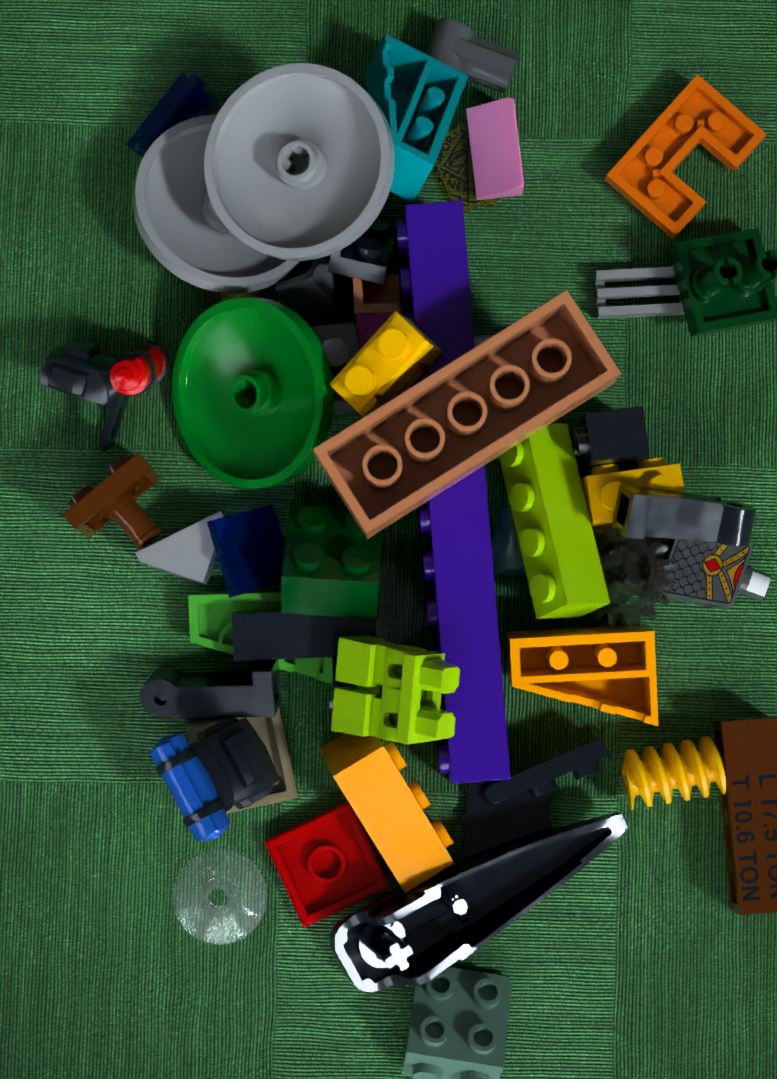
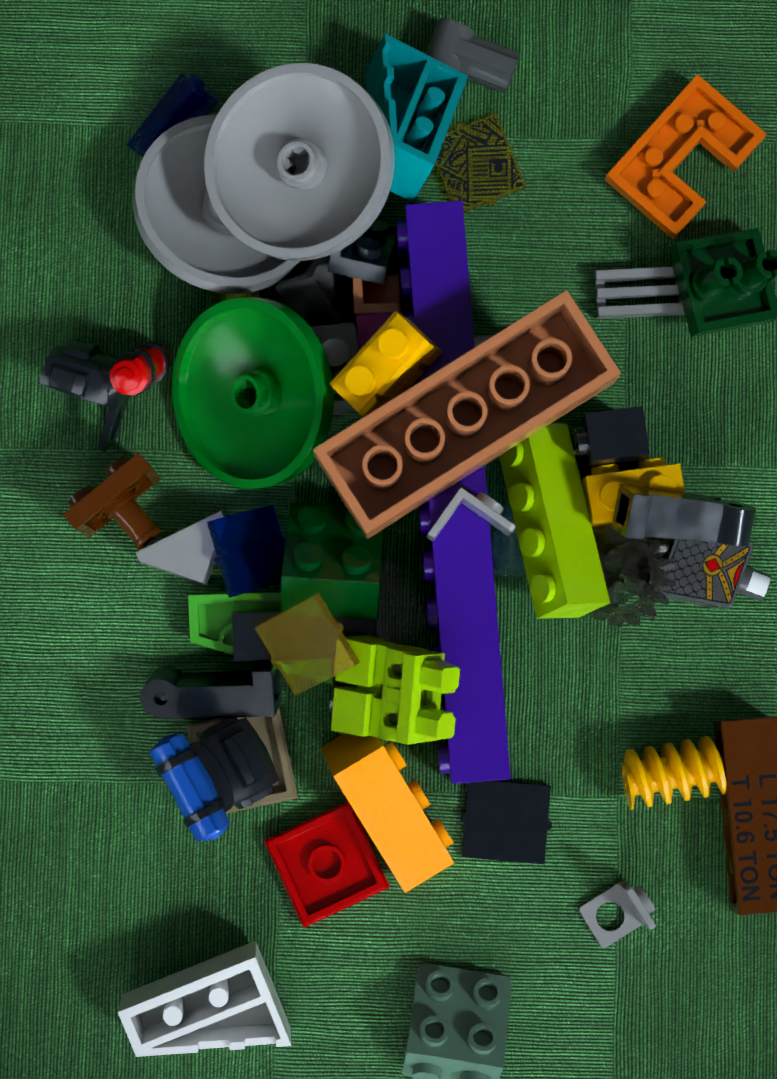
clear dish [172,848,267,945] -> none
black piece [330,812,628,992] -> none
bright pink slope [466,97,524,200] -> none
black hinge [483,737,609,805] -> none
light orange wedge [506,624,659,727] -> none
none -> white wedge [118,941,291,1057]
none -> clear yellow piece [255,593,360,696]
none -> light grey bracket [427,487,516,542]
none -> light grey bracket [579,879,656,948]

